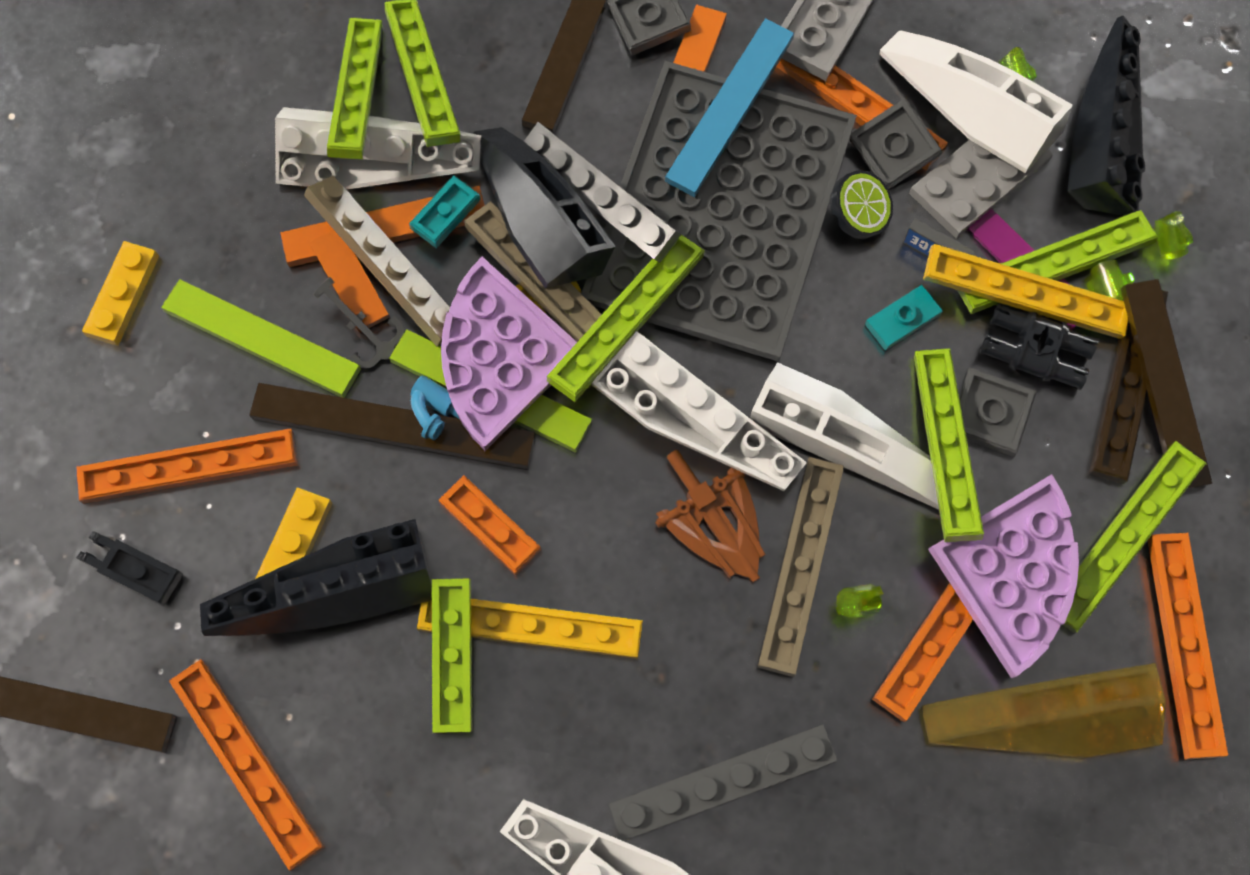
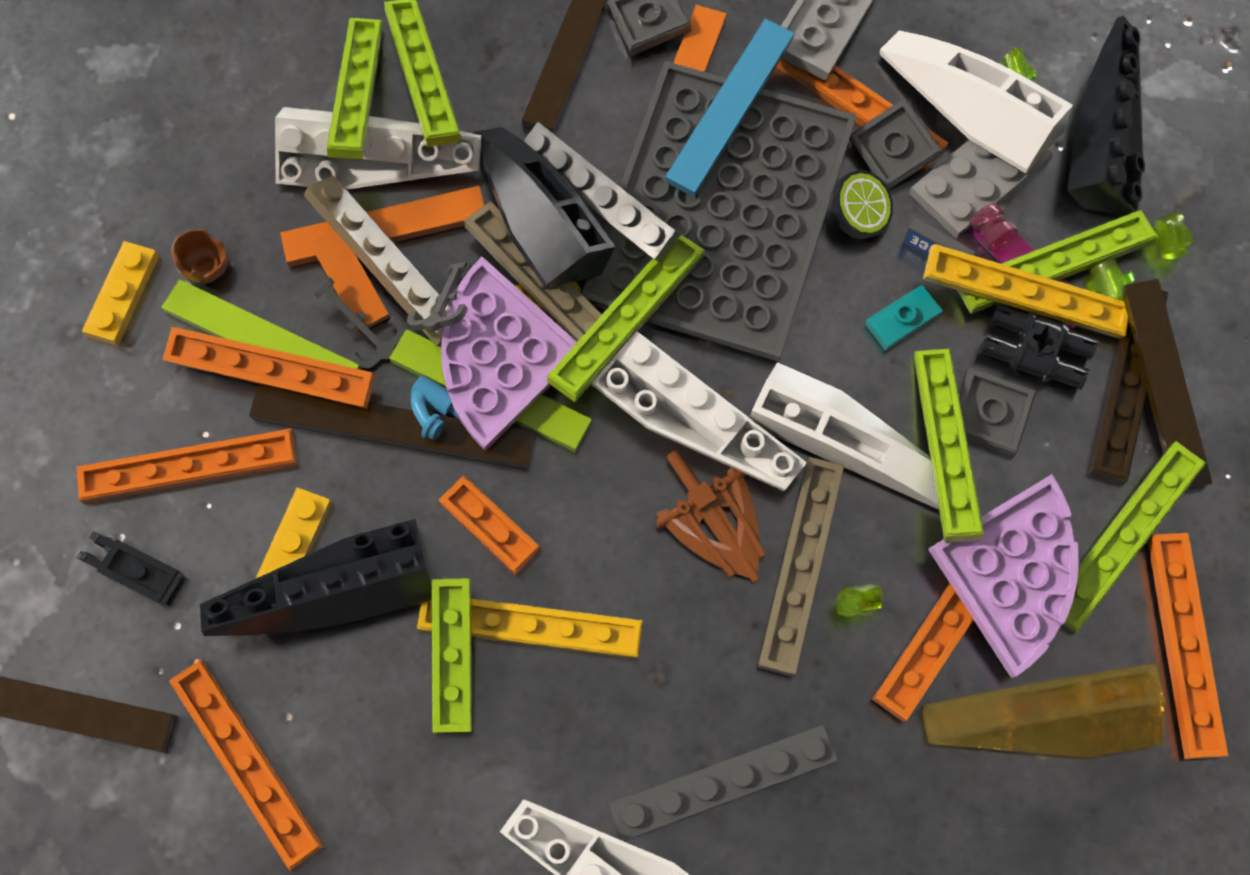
teal plate [409,175,481,248] -> none
none -> orange plate [162,326,376,409]
none -> dark orange hair [171,229,229,284]
none -> dark grey piece [407,262,471,332]
none -> clear pink wheel [969,203,1018,251]

